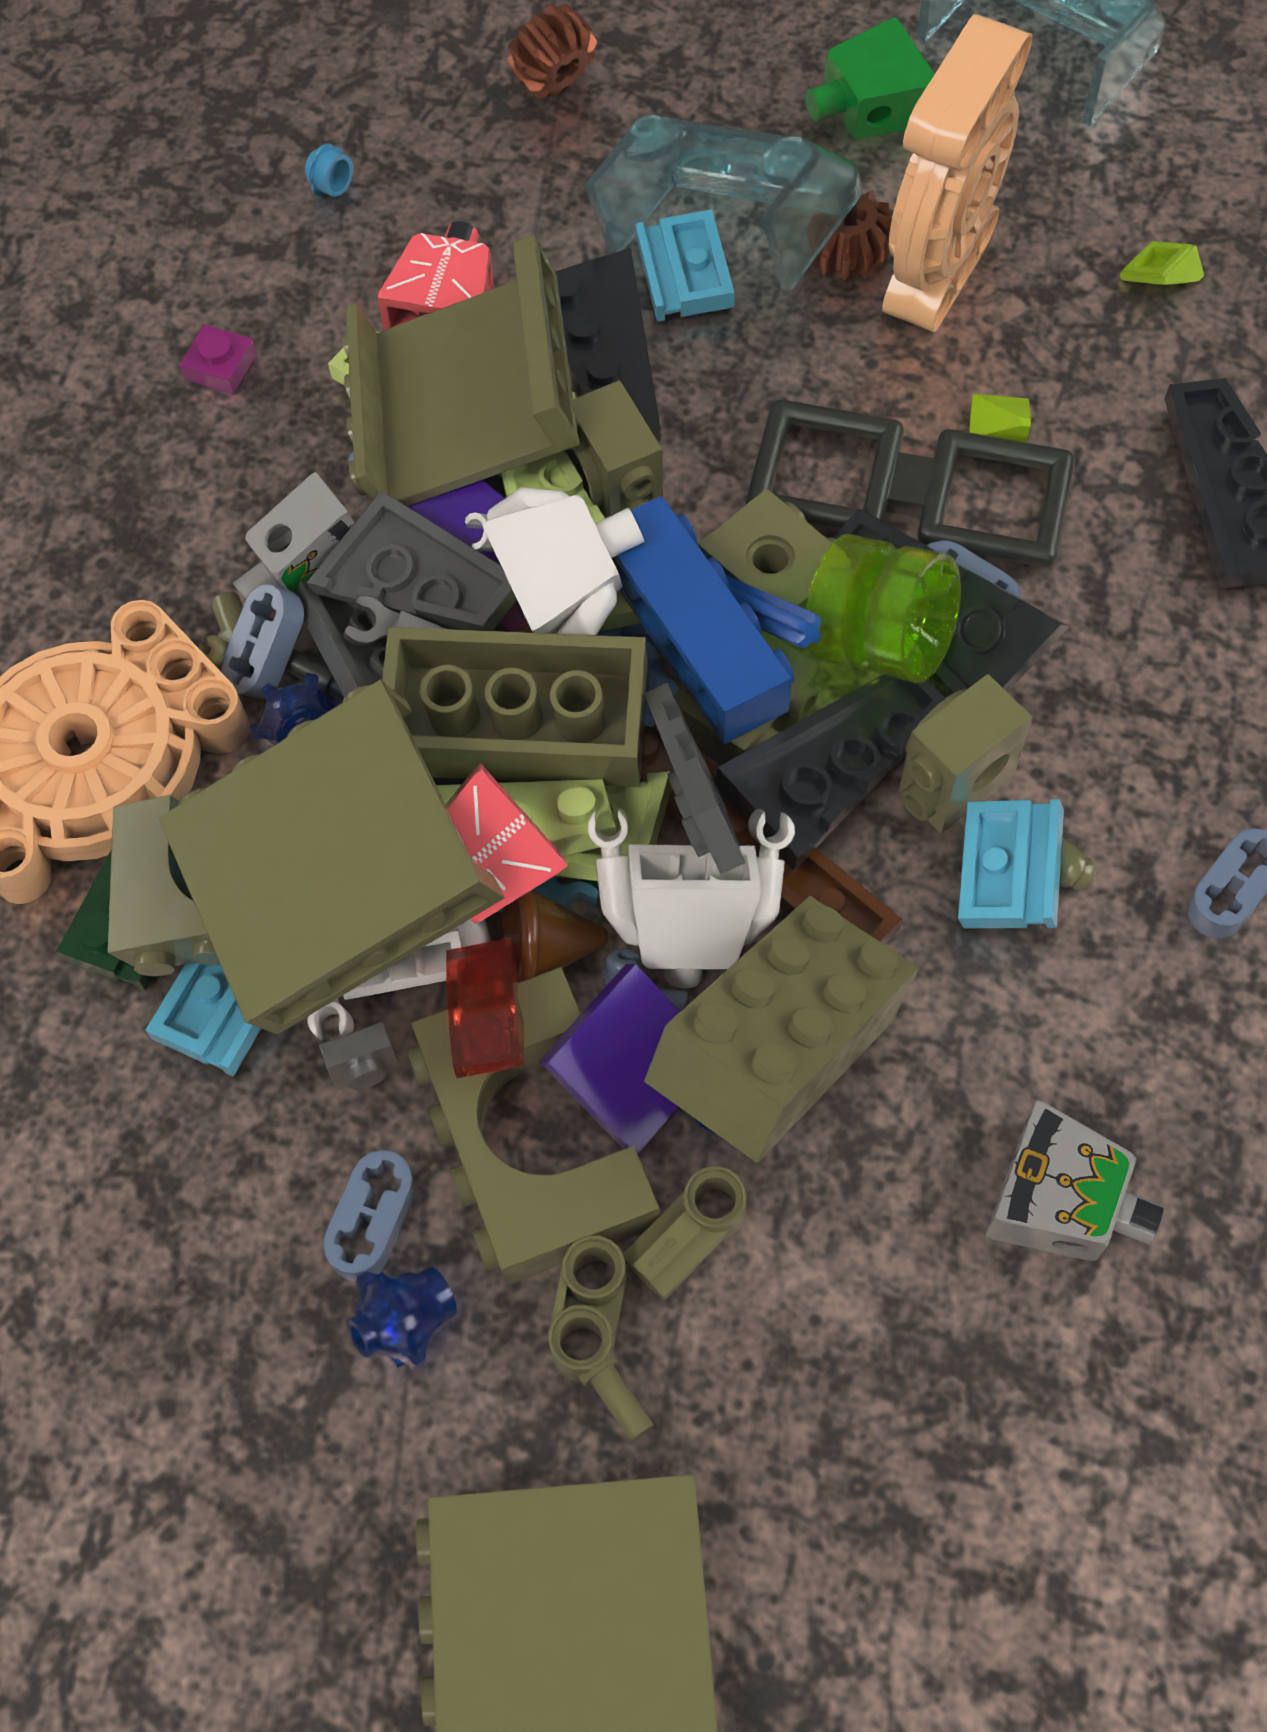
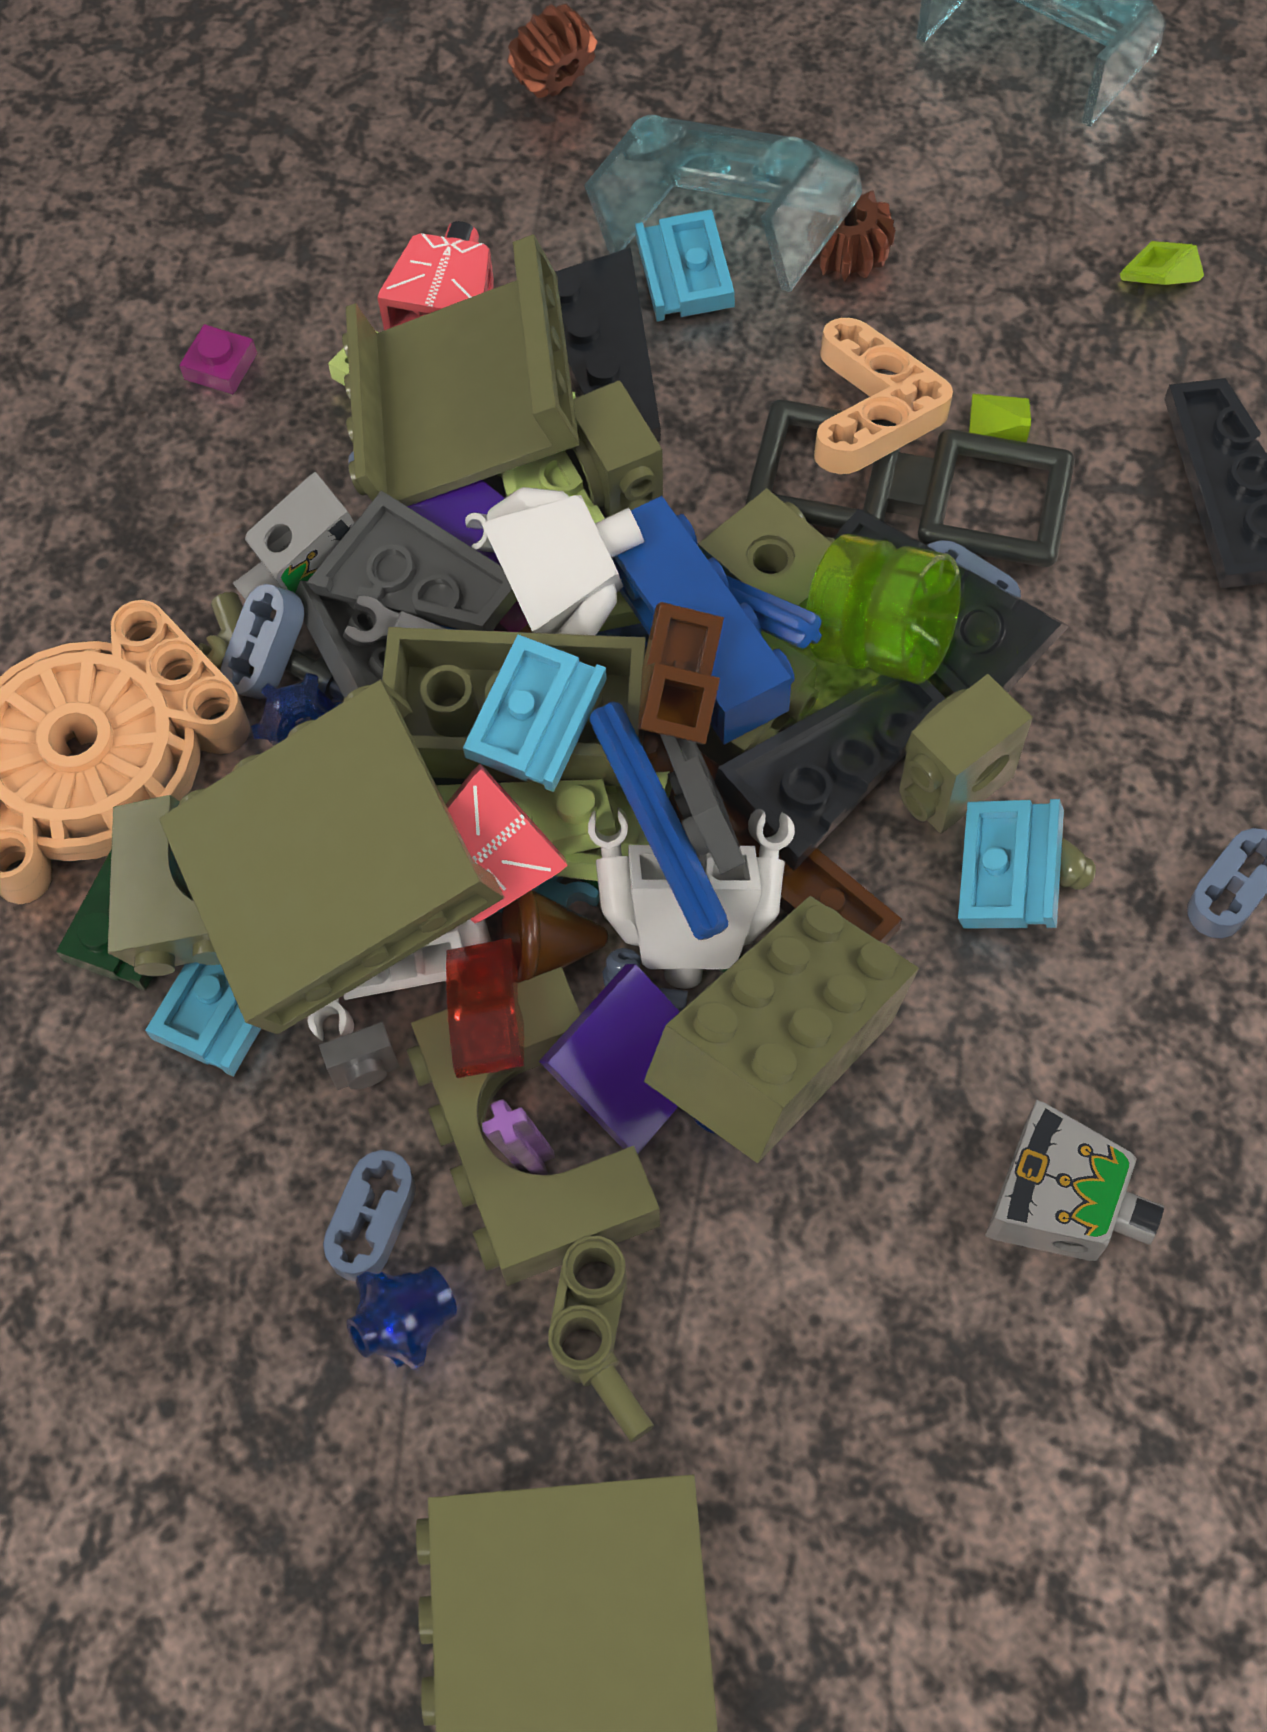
dark azure plate [305,143,353,197] -> none
olive piece [623,1166,747,1301] -> none
green torso [805,17,935,140] -> none
light nougat piece [882,14,1033,332] -> none
none -> medium azure plate [463,634,607,792]
none -> medium lavender axle [482,1100,555,1175]
none -> blue axle [589,702,728,940]
none -> reddish brown slope [638,602,724,744]
none -> light nougat beam [814,318,953,474]

